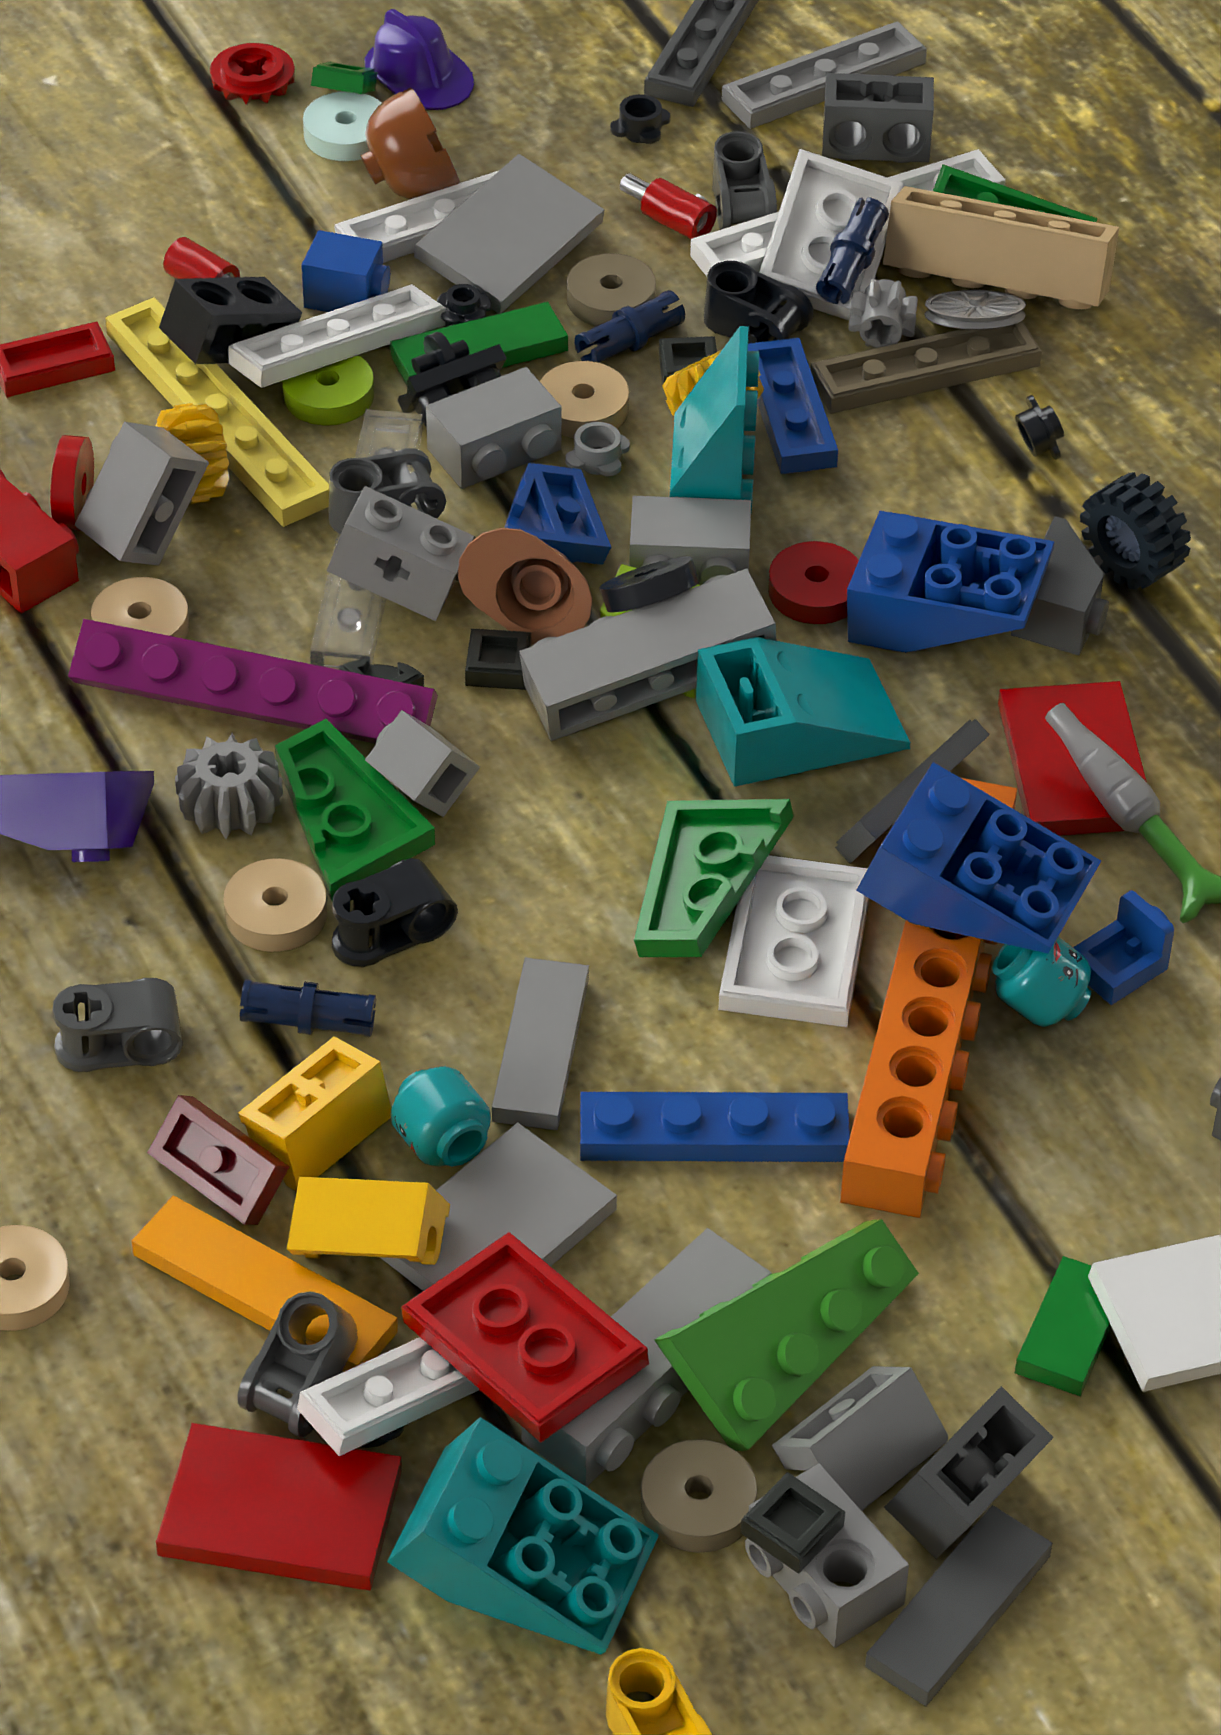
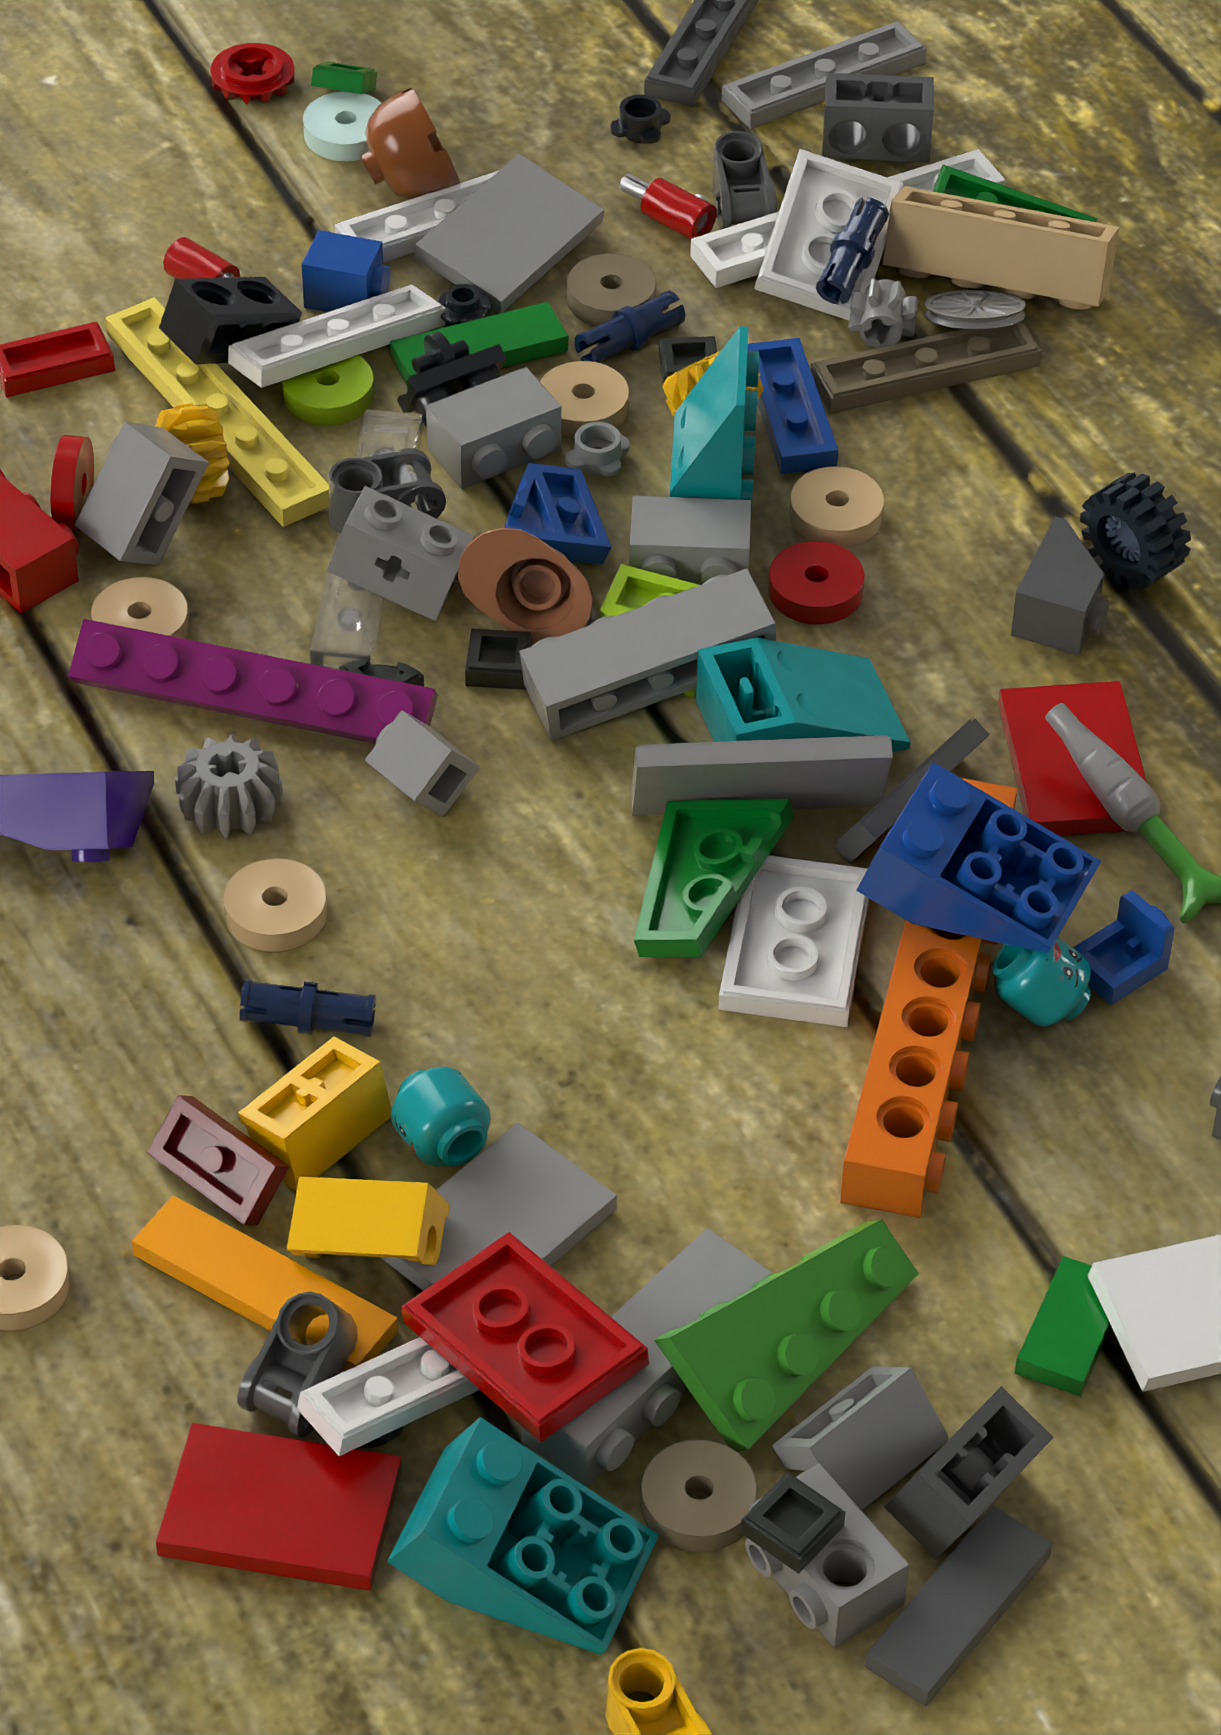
dark grey piece [52,978,183,1072] -> none
green wing [275,719,435,901] -> none
black piece [332,858,458,967] -> none
dark purple piece [364,9,474,110] -> none
light grey tile [492,957,589,1130] -> none
blue plate [580,1092,850,1162] -> none
black piece [599,556,699,613] -> none
black piece [704,261,814,344] -> none
blue slope [847,511,1054,653] -> none
black plate [1015,395,1064,460] -> none
none -> light grey tile [631,735,893,815]
none -> tan piece [790,466,884,547]

